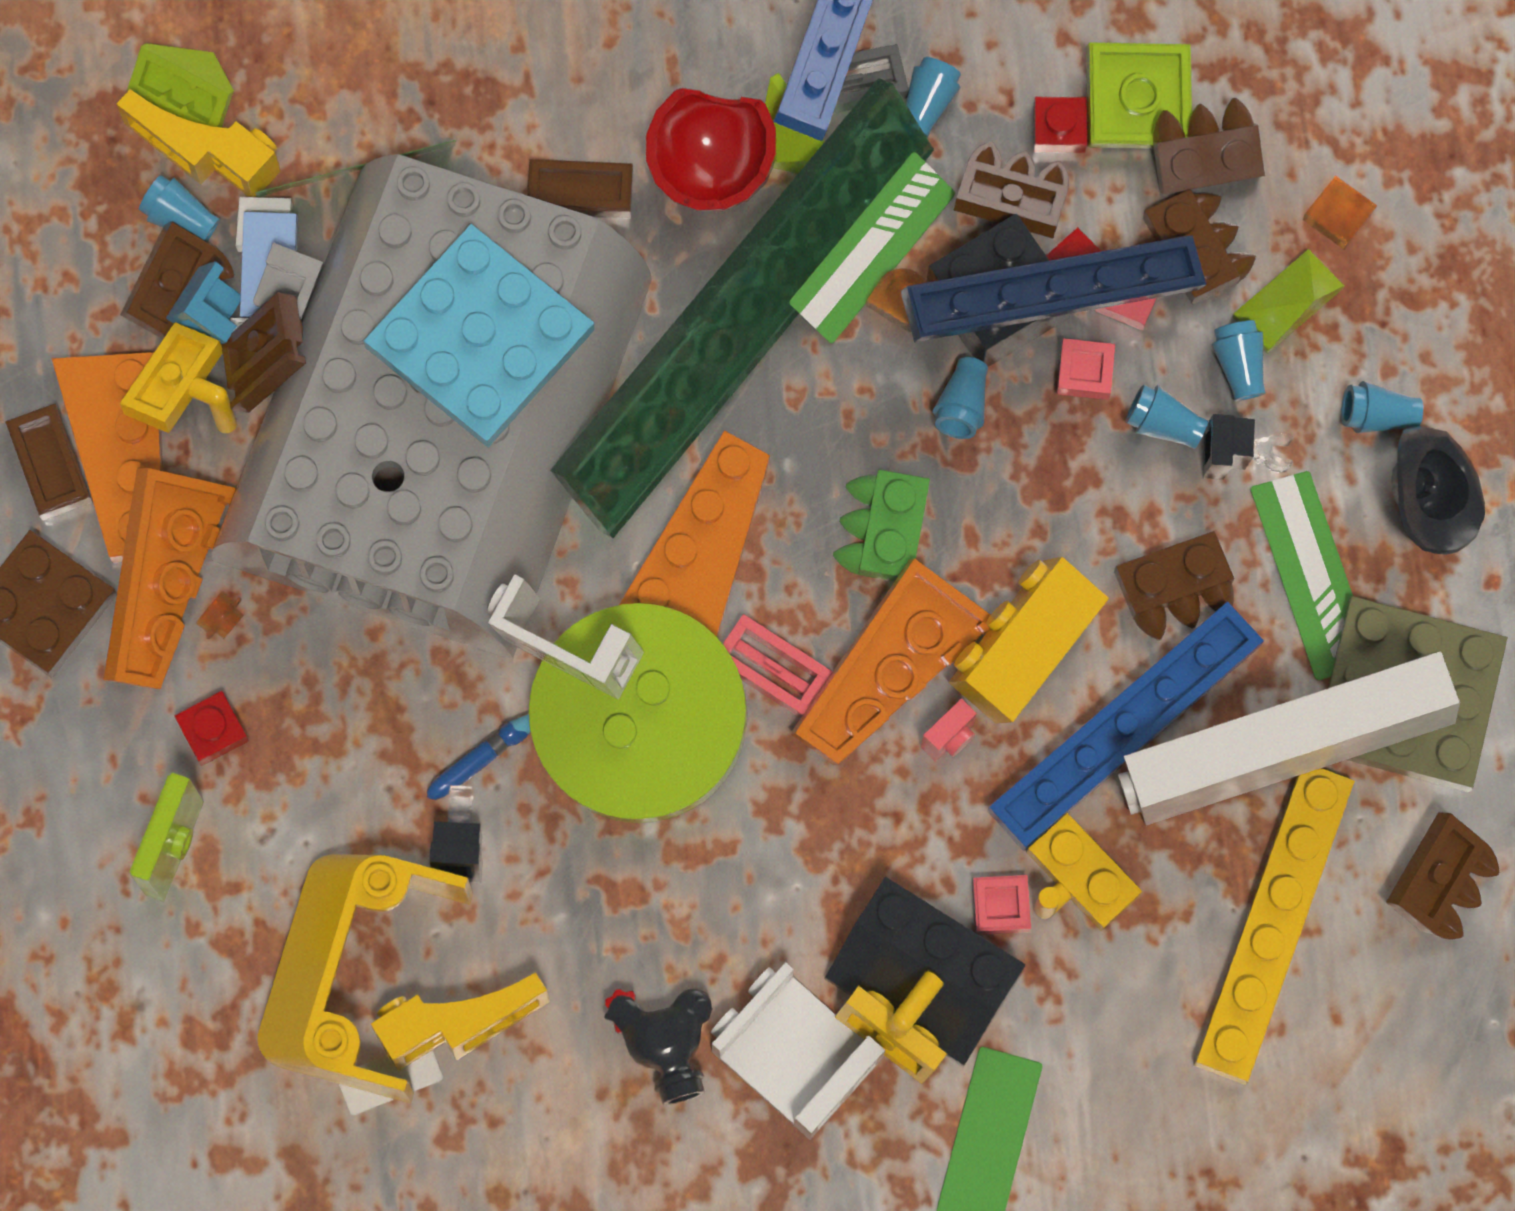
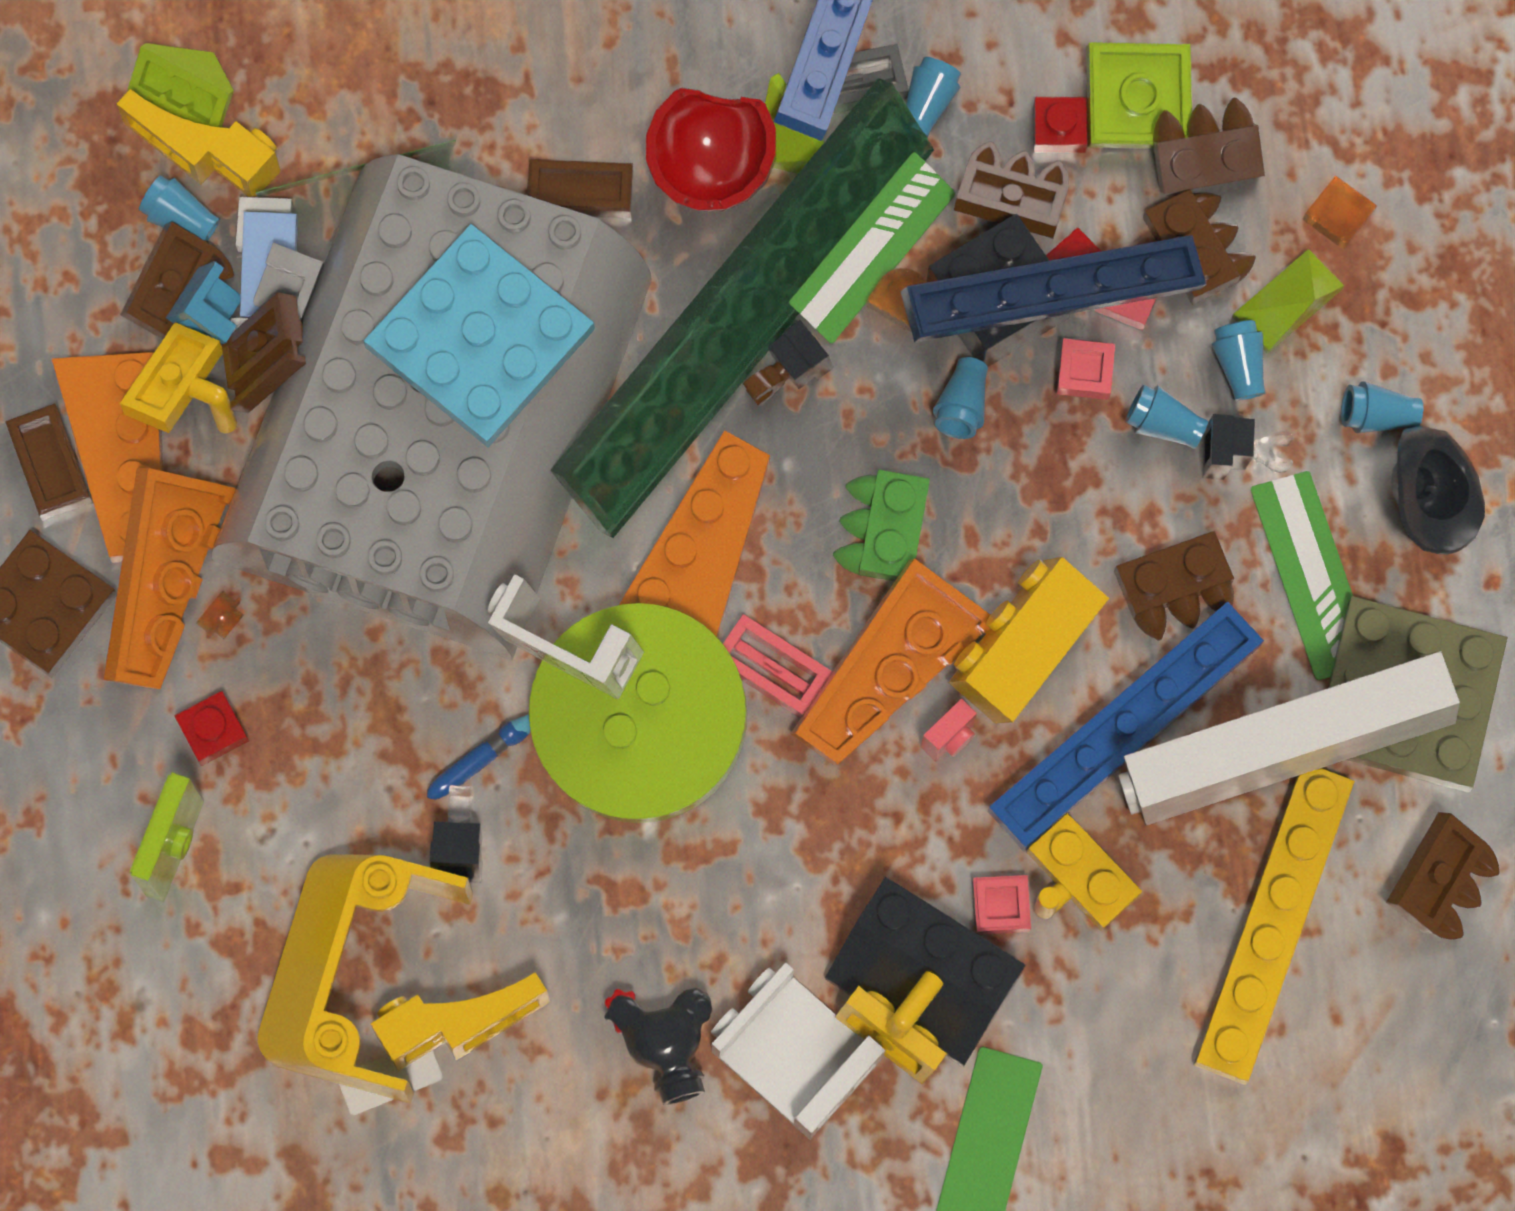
none -> black piece [743,320,834,406]

